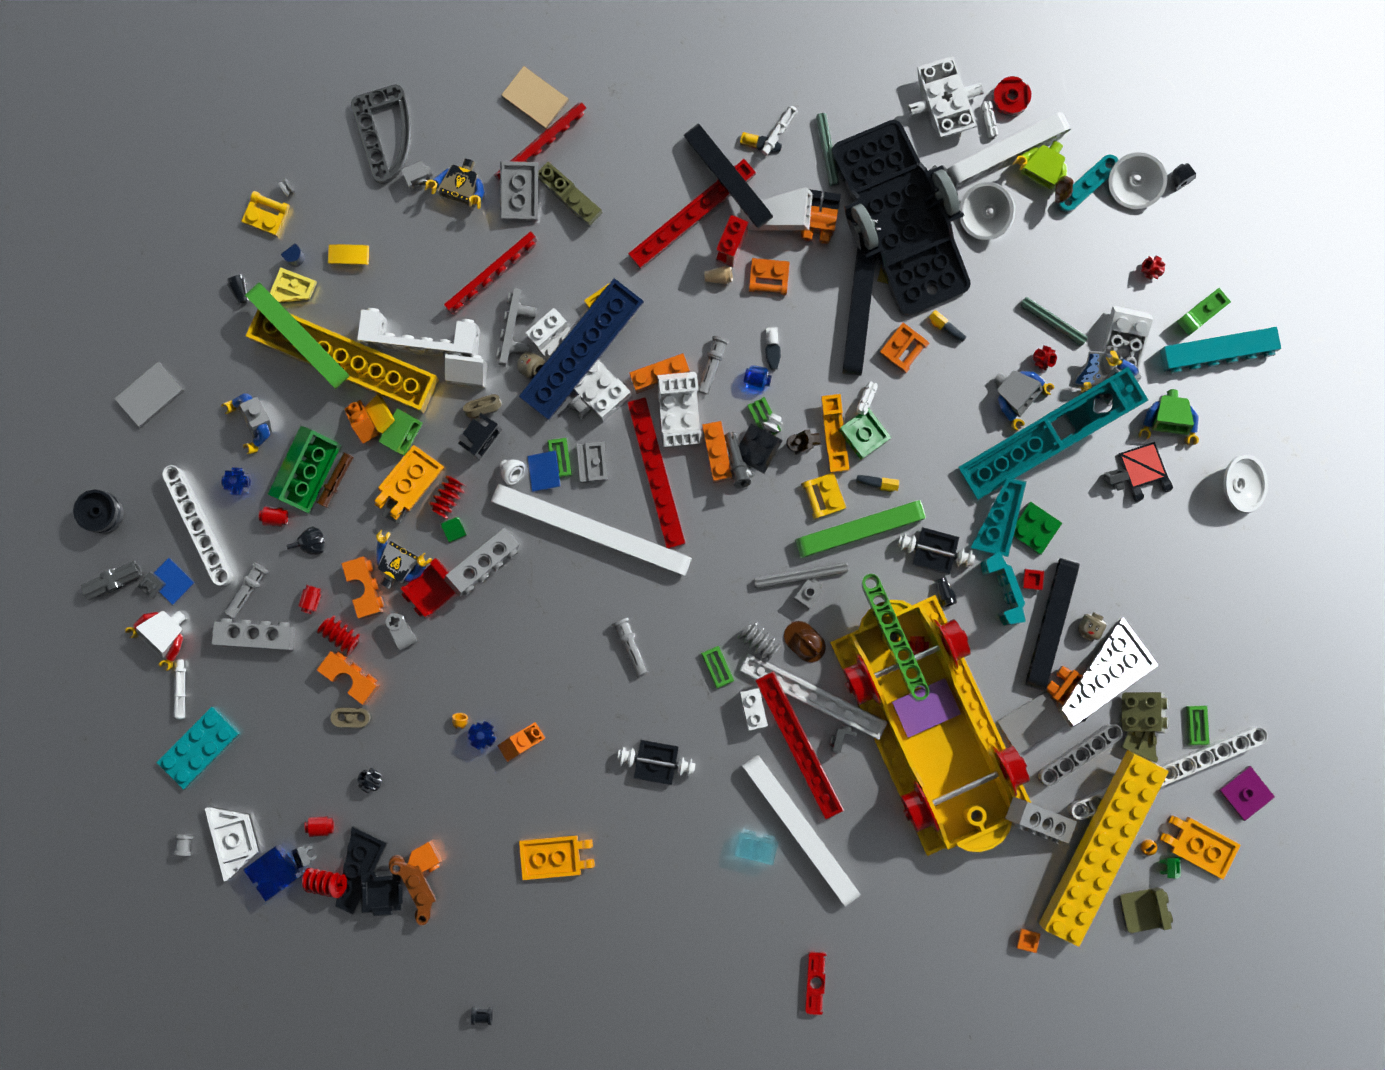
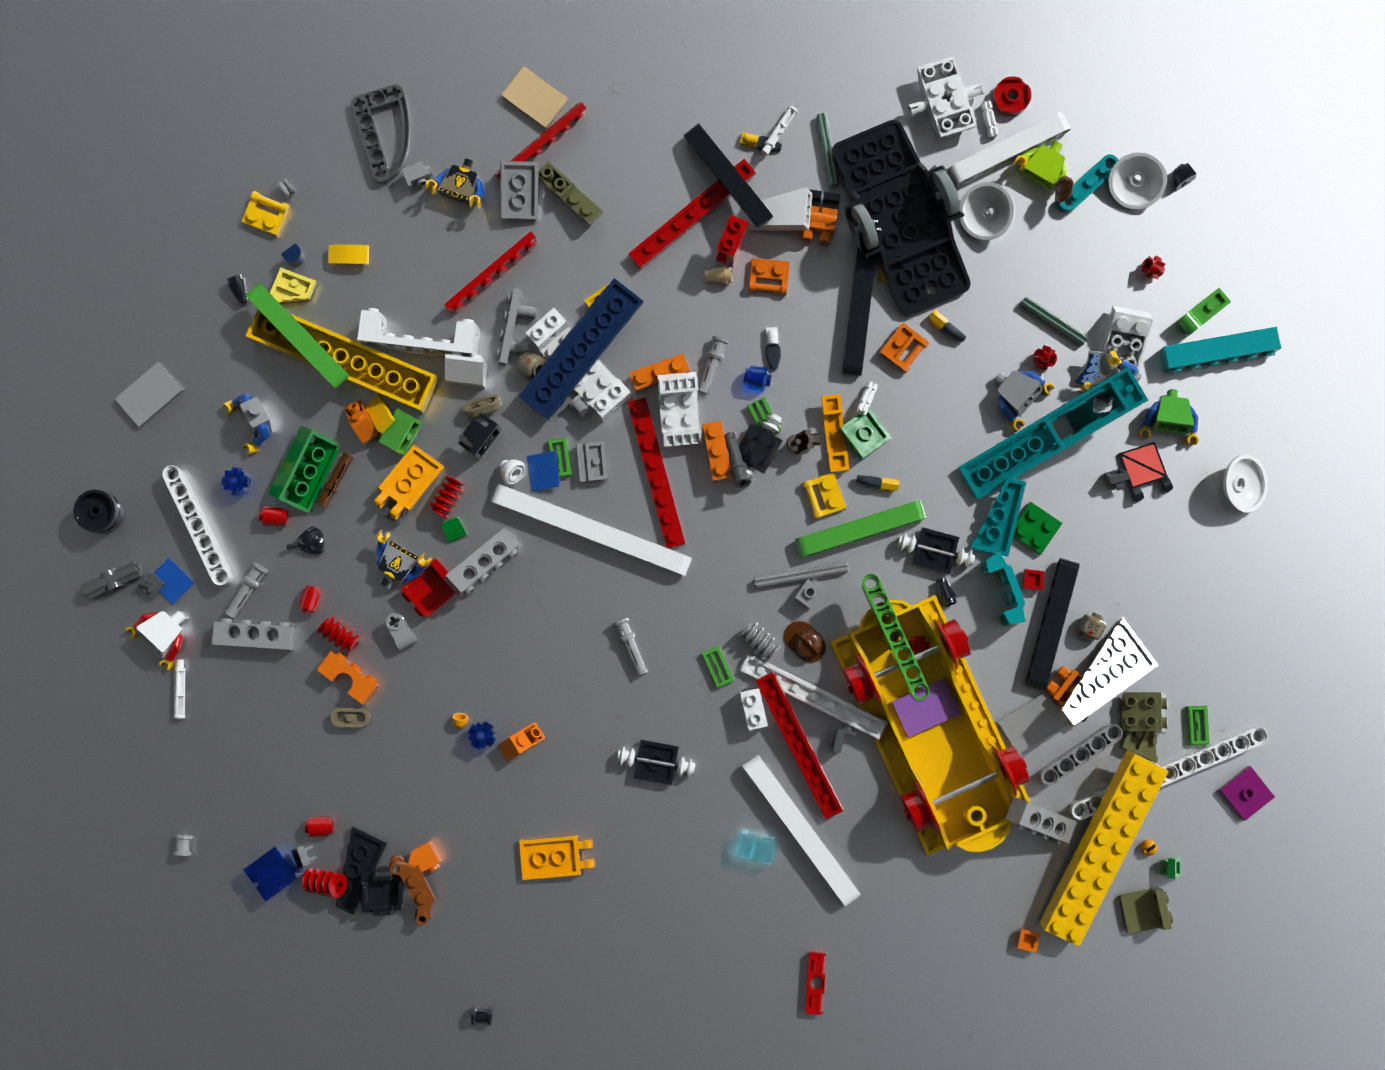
teal plate [156,707,241,790] -> none
white wing [205,807,259,881] -> none
orange arch [341,556,385,619] -> none
black gear [357,768,382,794] -> none
light orange tile [1159,815,1241,880] -> none

